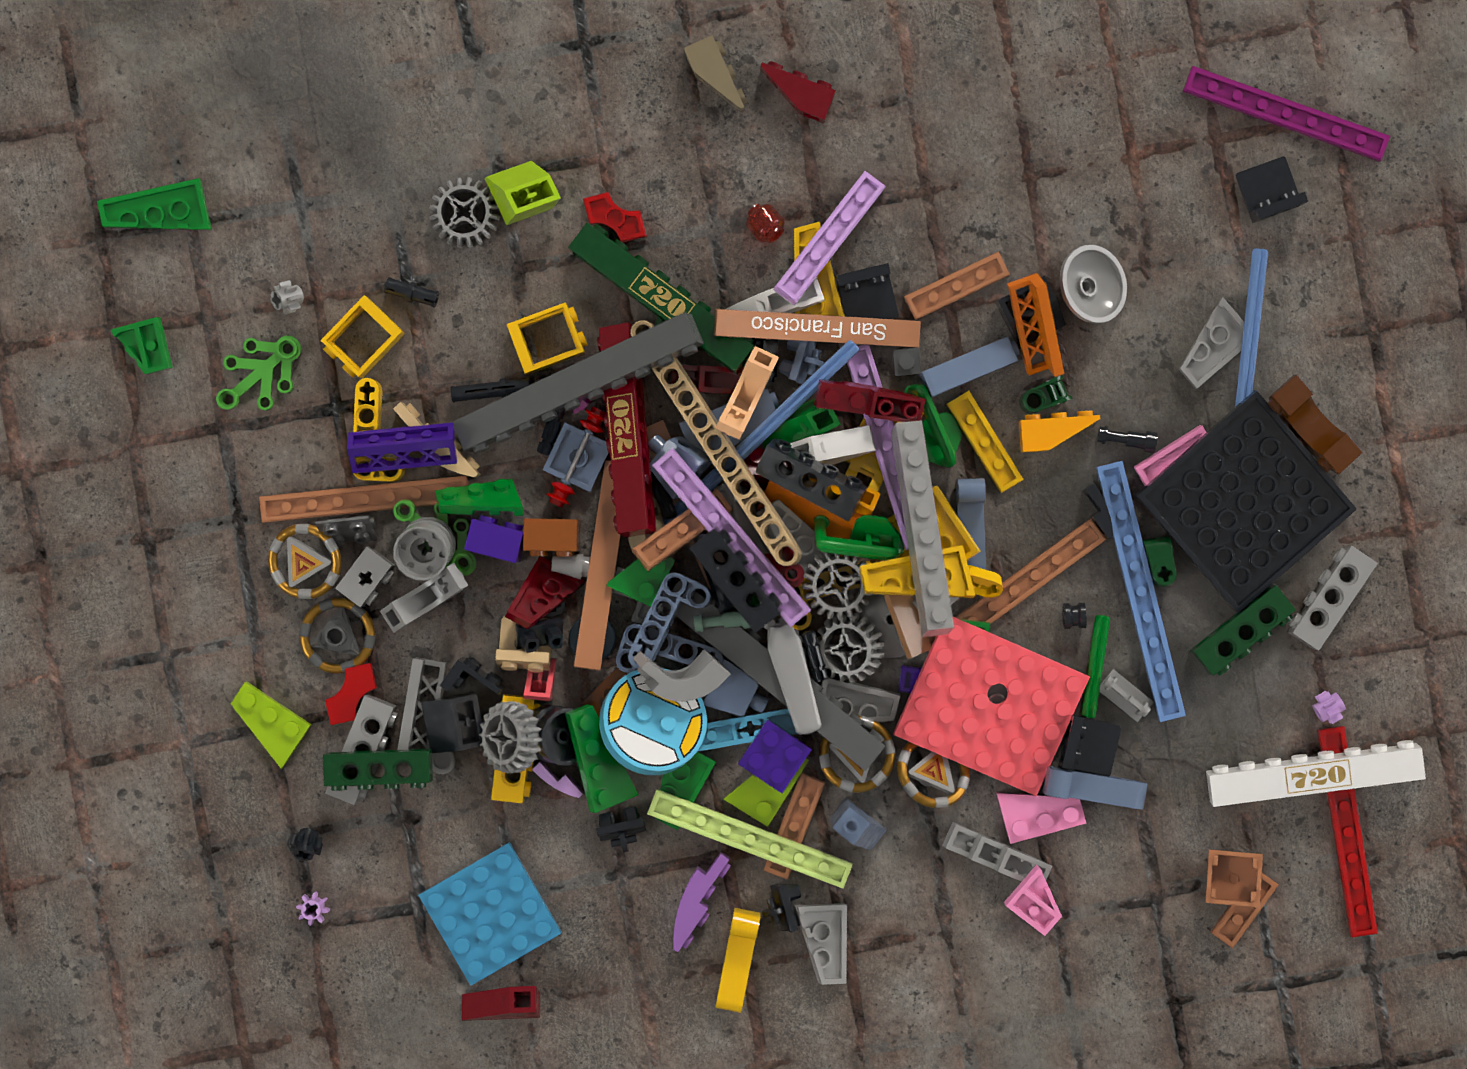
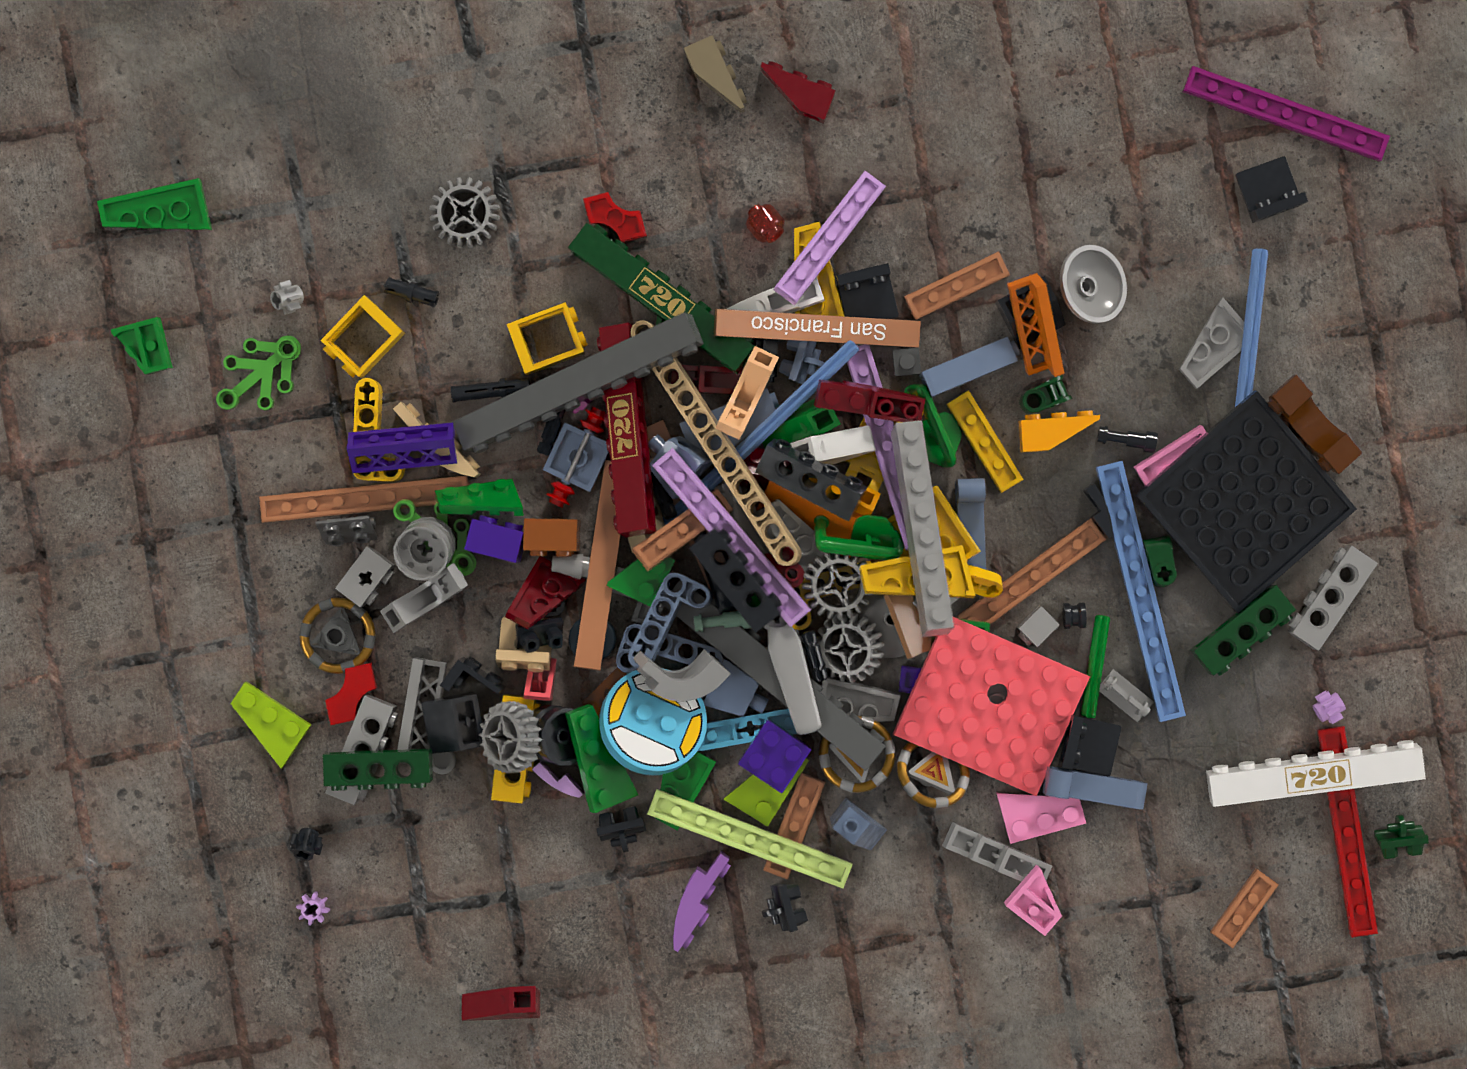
piece [268,524,342,599] -> none
dark azure plate [418,842,562,986] -> none
lime slope [485,161,561,225] -> none
yellow beam [715,908,760,1013] -> none
light grey wing [794,903,847,985] -> none
nougat container [1206,850,1263,908] -> none
none -> light grey brick [1016,606,1059,647]
none -> dark green hips [1374,815,1429,859]

